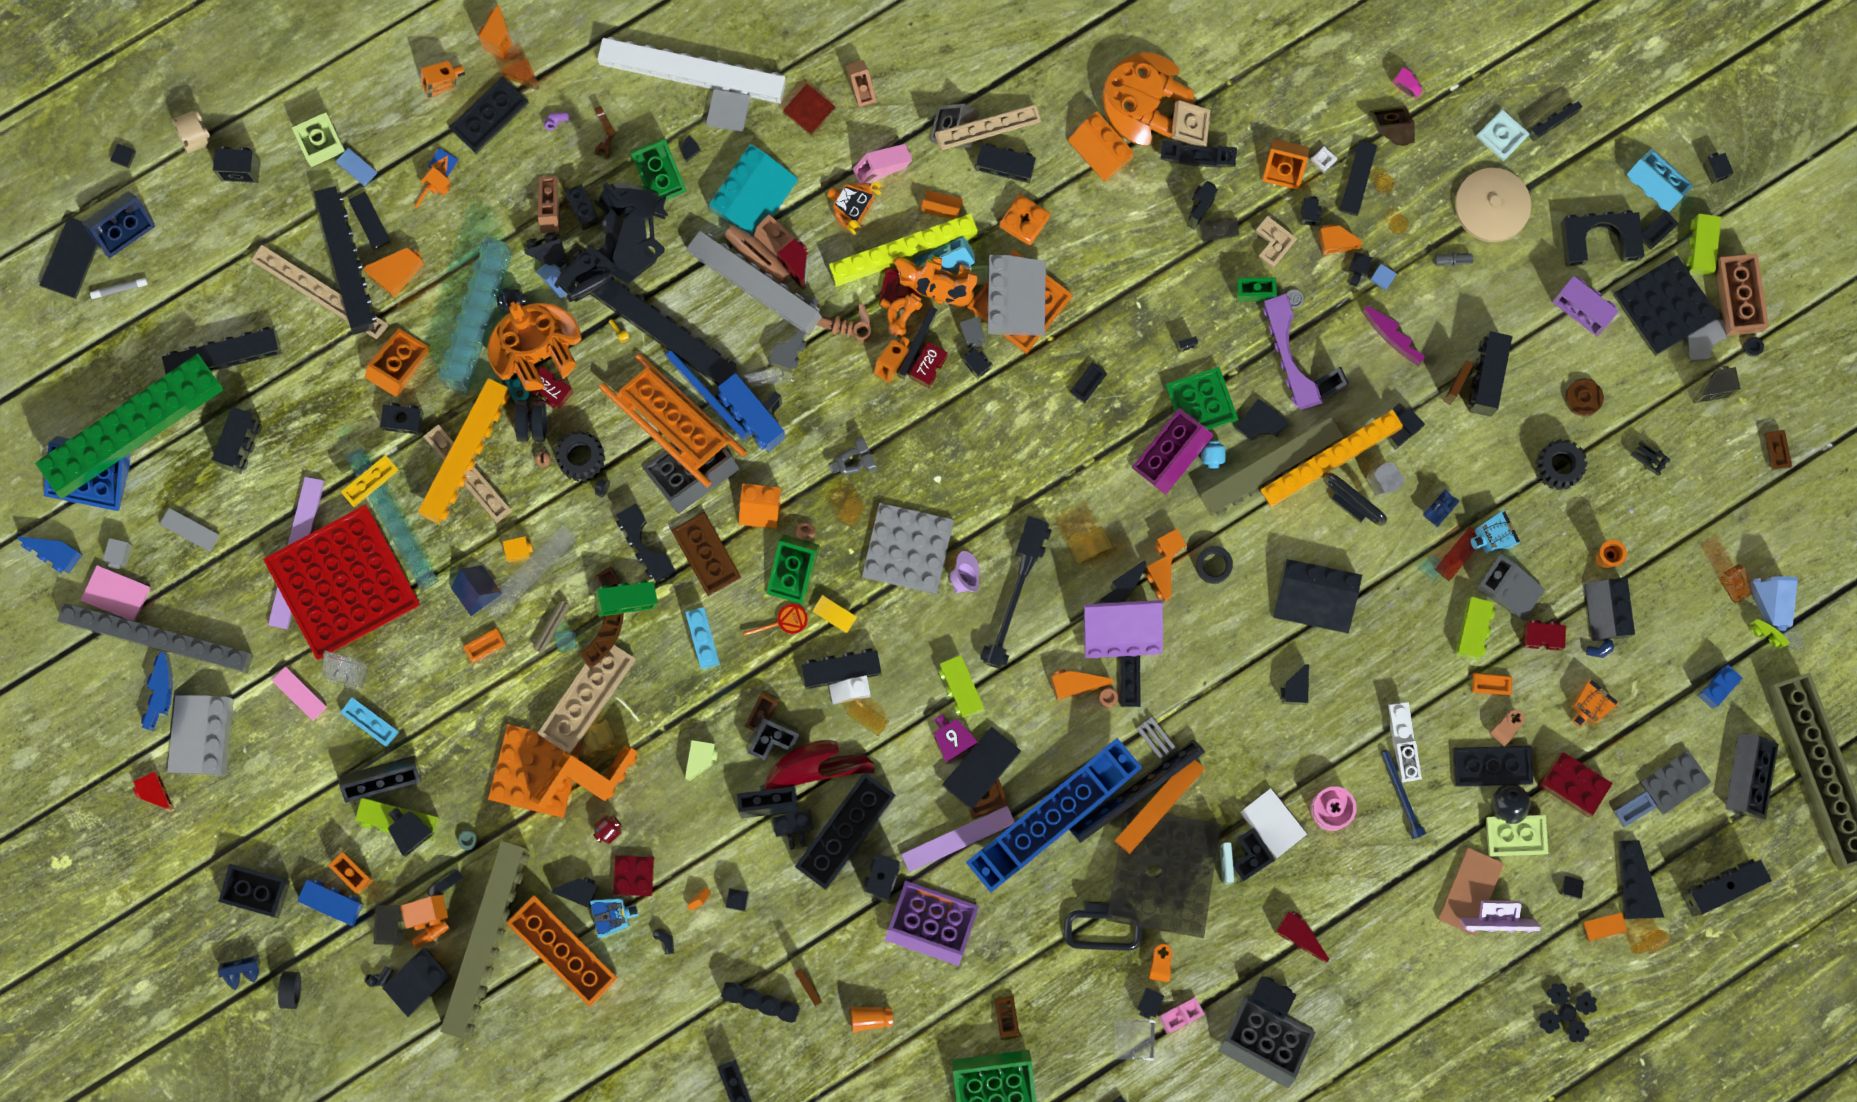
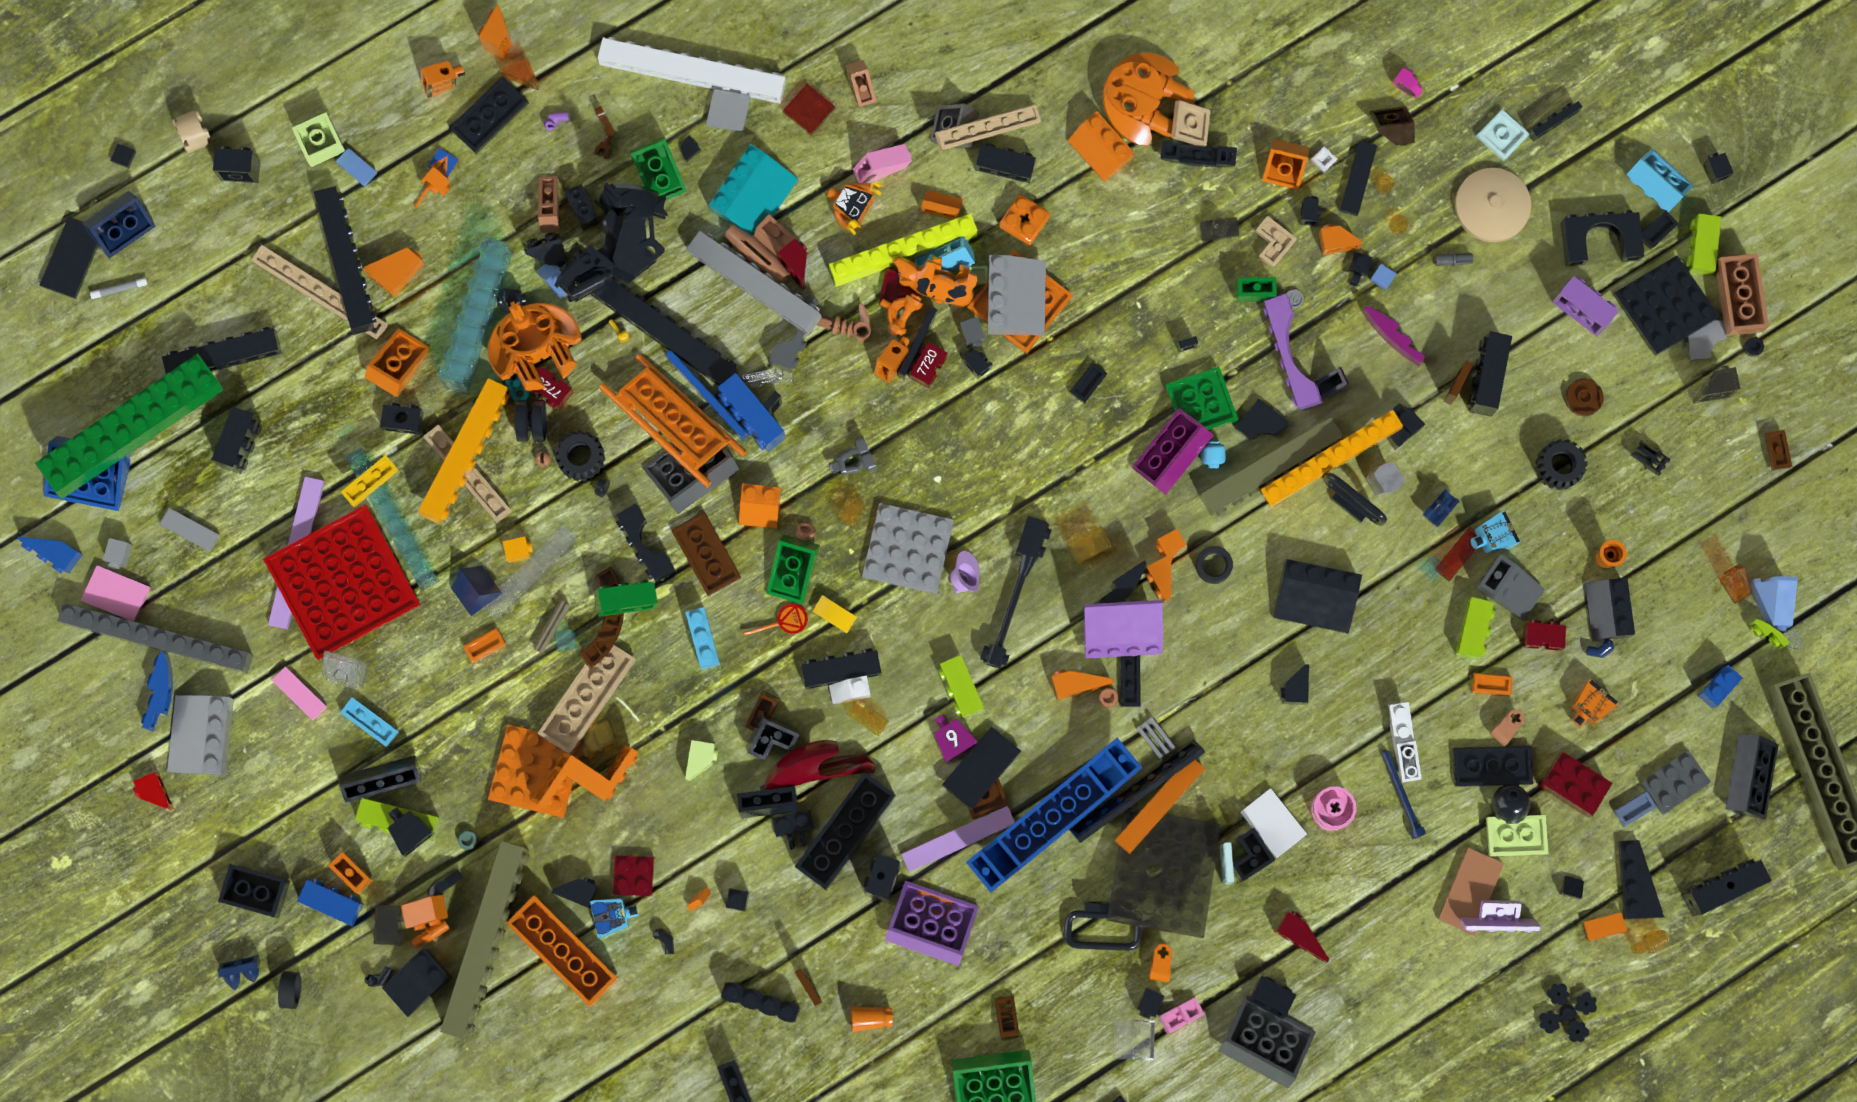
black tile [348,192,391,250] -> none
dark red head [593,815,623,844] -> none
black plate [1188,181,1218,230] -> none

